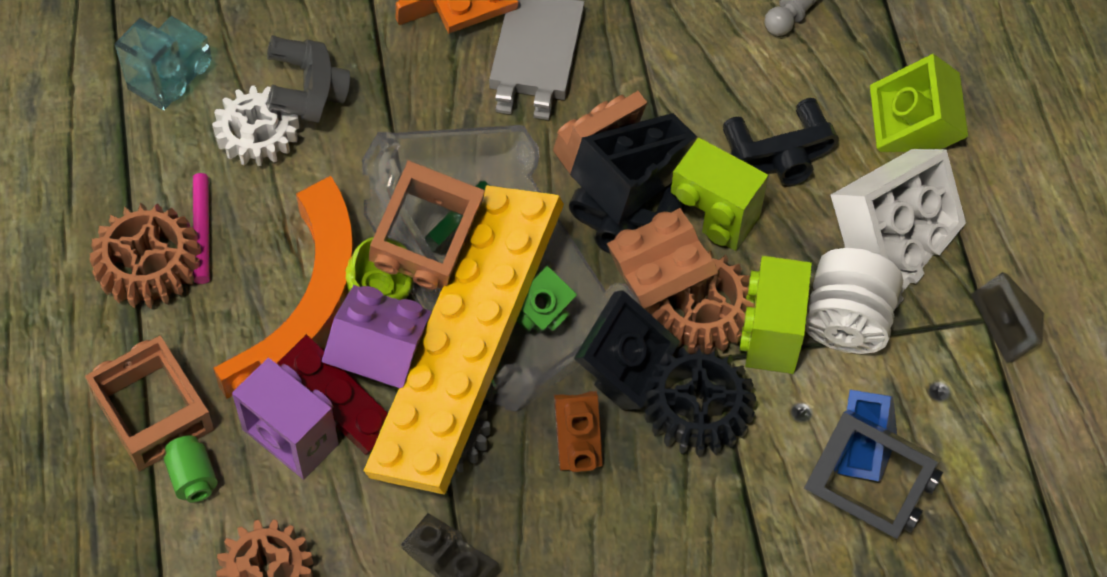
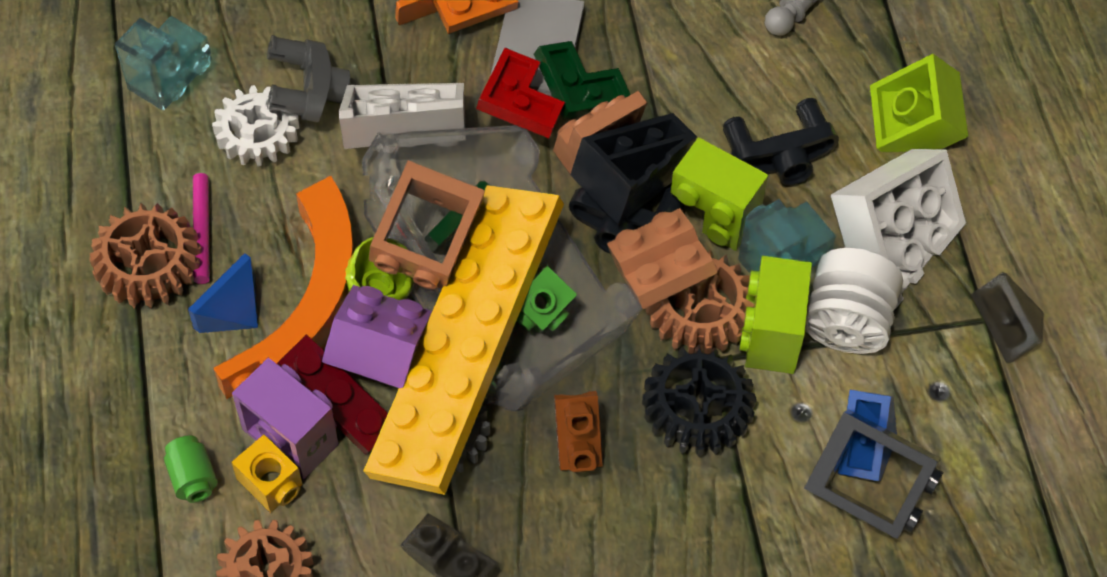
nougat window [85,335,214,472] -> none
black plate [574,290,680,410] -> none
none -> blue slope [188,253,258,333]
none -> yellow brick [231,435,303,513]
none -> white wedge [339,83,465,149]
none -> red plate [476,48,565,138]
none -> dark green plate [533,41,631,120]
none -> clear light blue brick [738,199,836,274]

